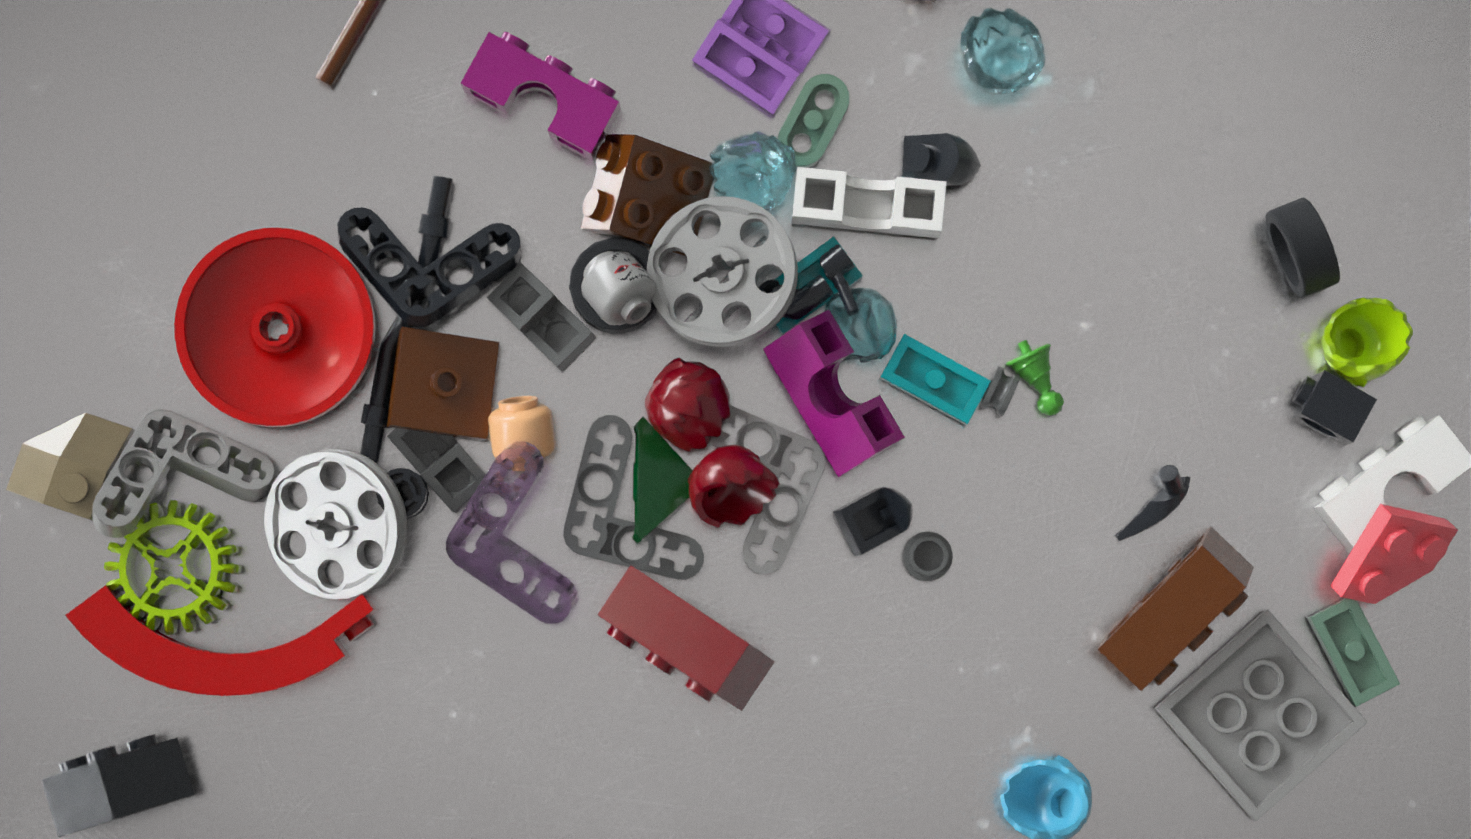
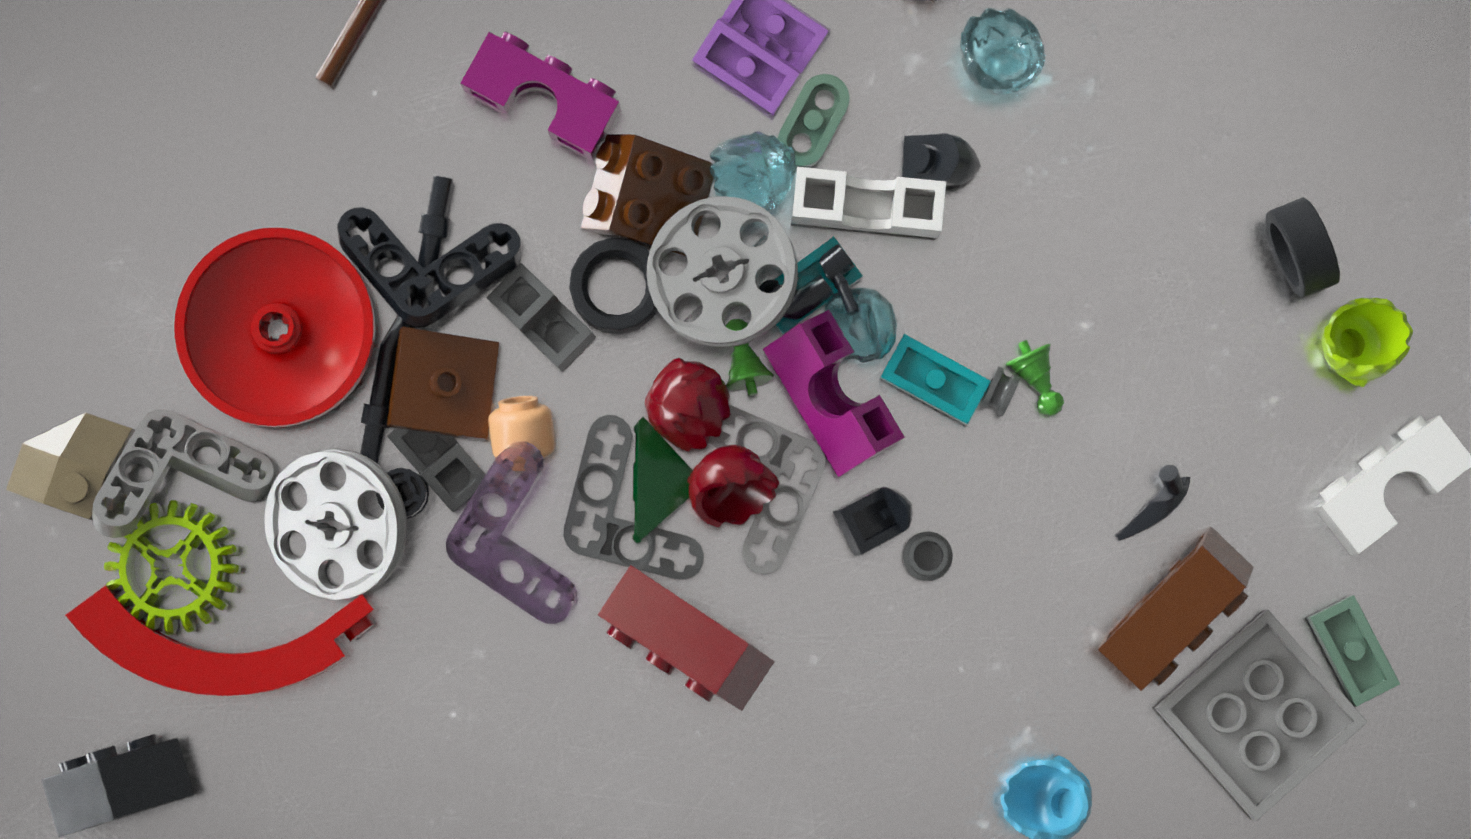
light grey head [581,251,655,325] -> none
black brick [1292,370,1377,446] -> none
coral plate [1330,504,1458,604] -> none
none -> bright green piece [725,318,774,396]

